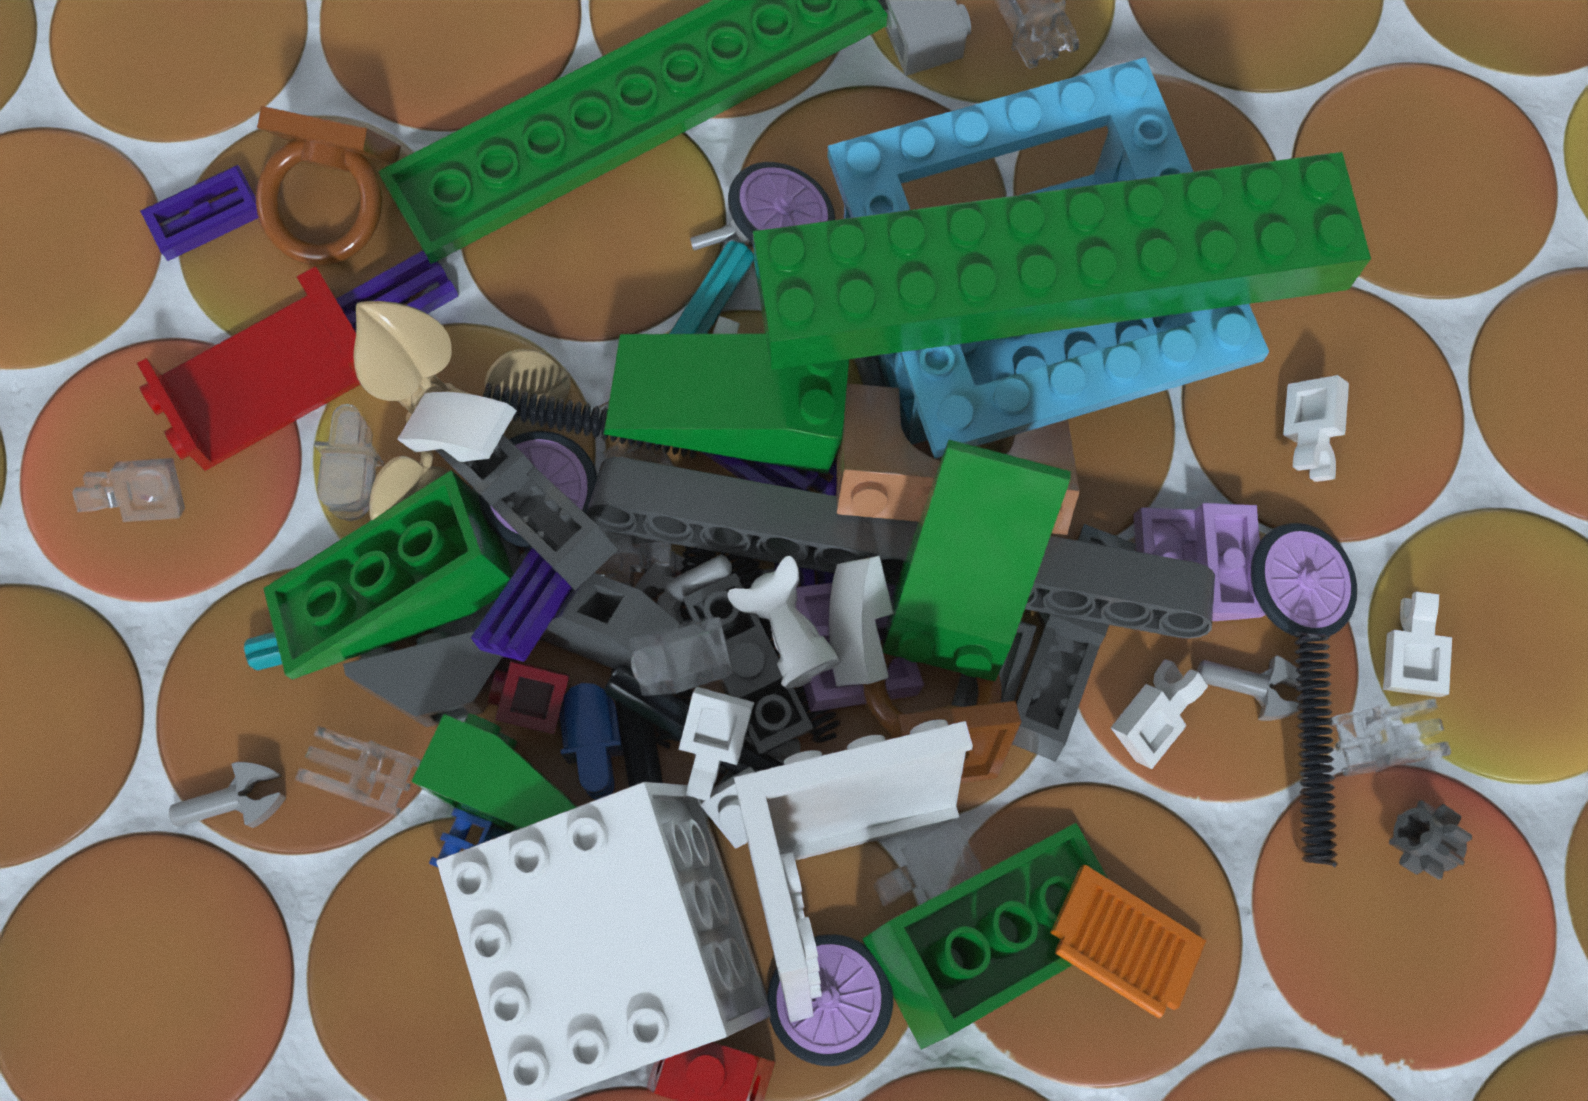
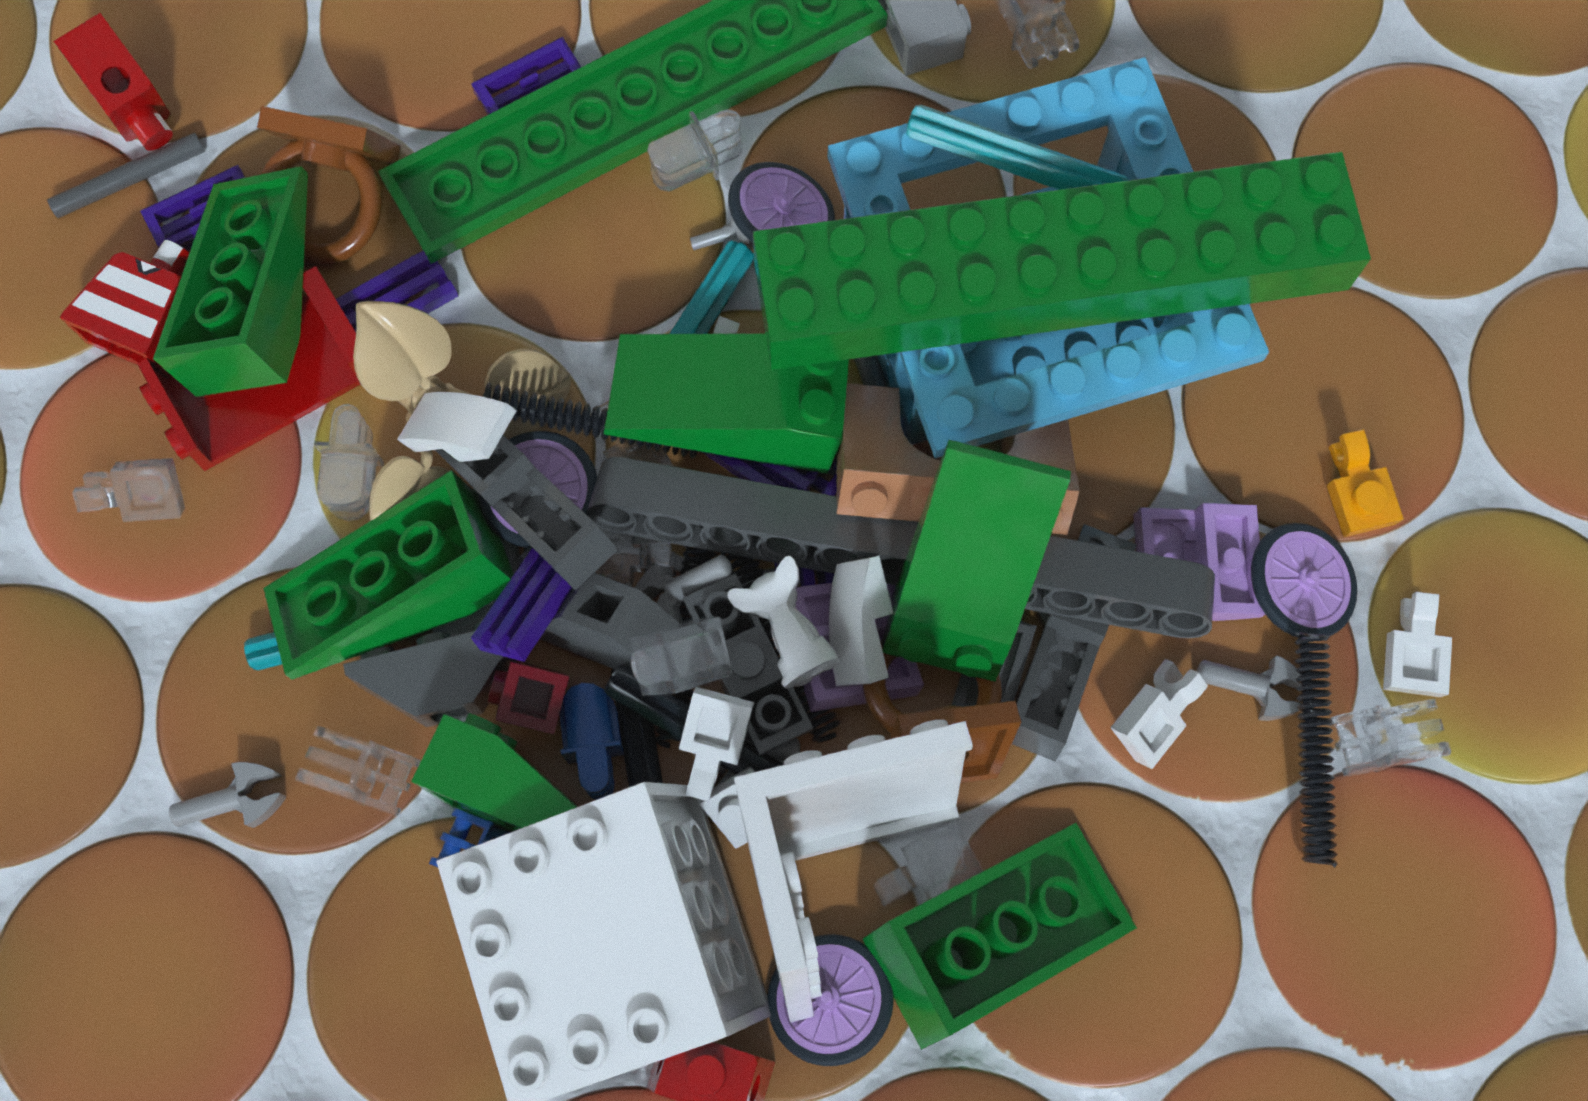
orange window [1050,864,1206,1019] -> none
white plate [1283,375,1349,482] -> none
dark grey gear [1389,800,1472,880] -> none
none -> dark grey bar [47,133,205,219]
none -> red torso [53,13,173,151]
none -> red torso [59,240,189,379]
none -> green slope [153,166,308,397]
none -> dark purple tile [471,37,581,115]
none -> clear arm [647,110,742,192]
none -> teal axle [906,105,1128,190]
none -> light orange plate [1326,429,1404,537]

